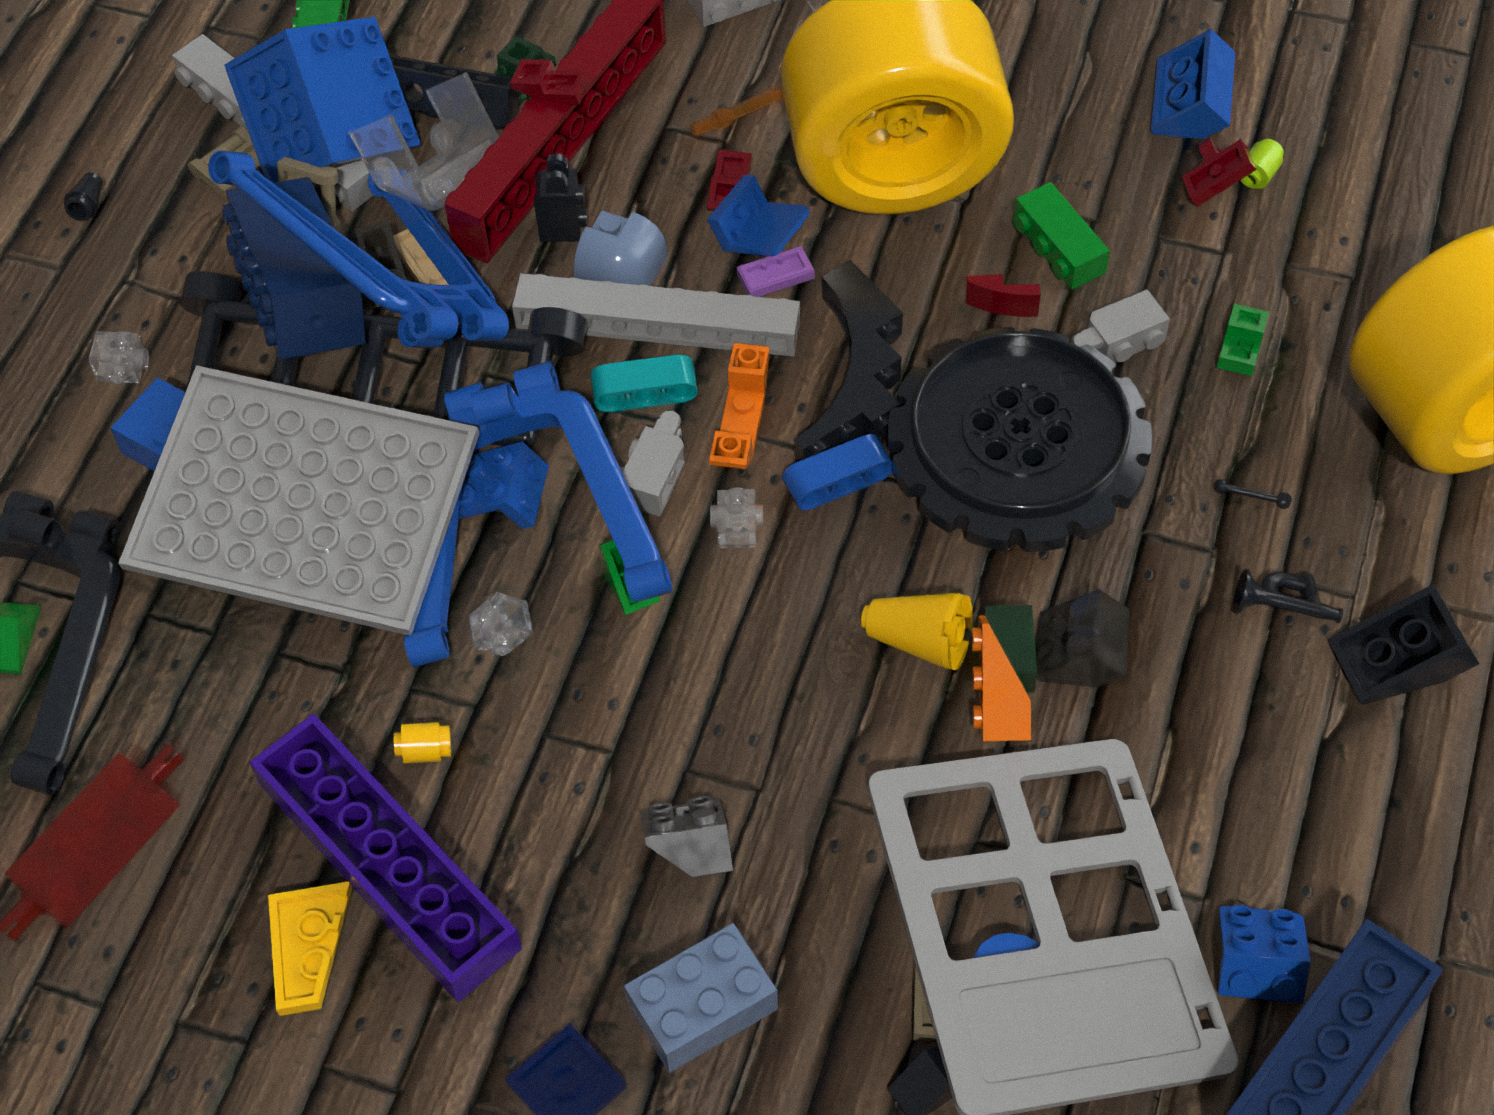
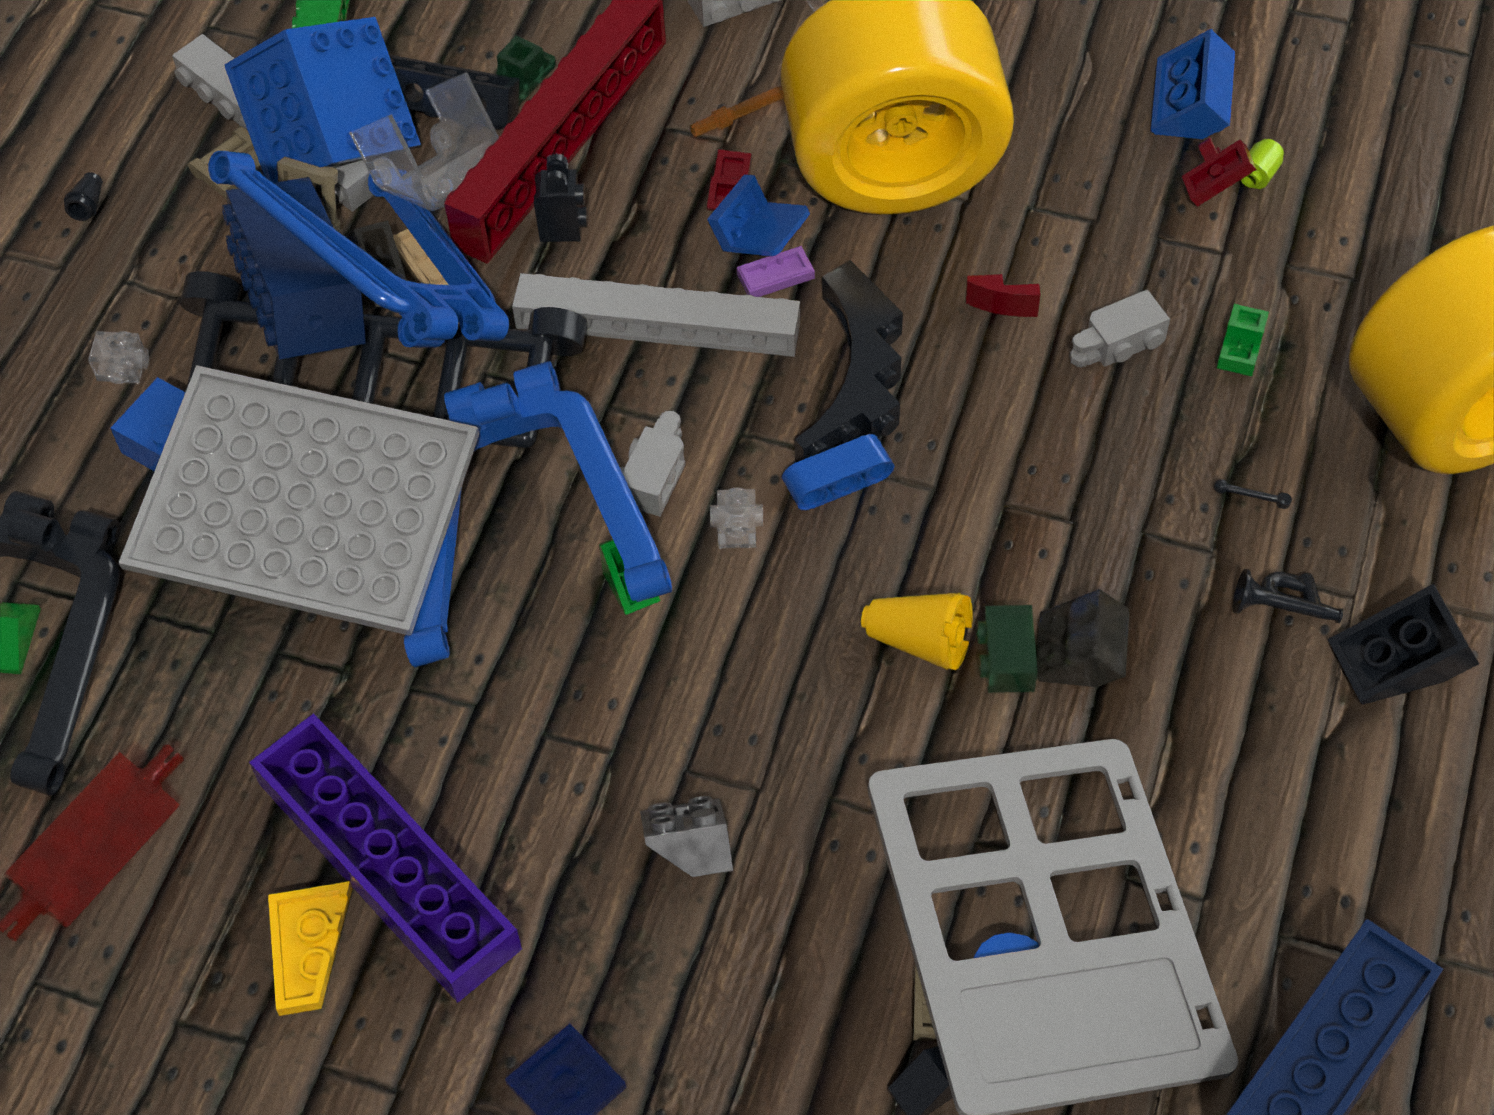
yellow brick [394,722,451,764] -> none
blue bracket [458,442,549,529] -> none
clear brick [469,592,533,656] -> none
dark red slope [509,59,590,105] -> none
sand blue brick [574,211,667,286] -> none
teal beam [590,355,698,412] -> none
sand blue brick [624,923,778,1073] -> none
orange slope [709,343,770,469] -> none
black piece [888,327,1152,552] -> none
orange slope [972,615,1031,741] -> none
green brick [1013,182,1110,290] -> none
blue bracket [1217,905,1311,1004] -> none

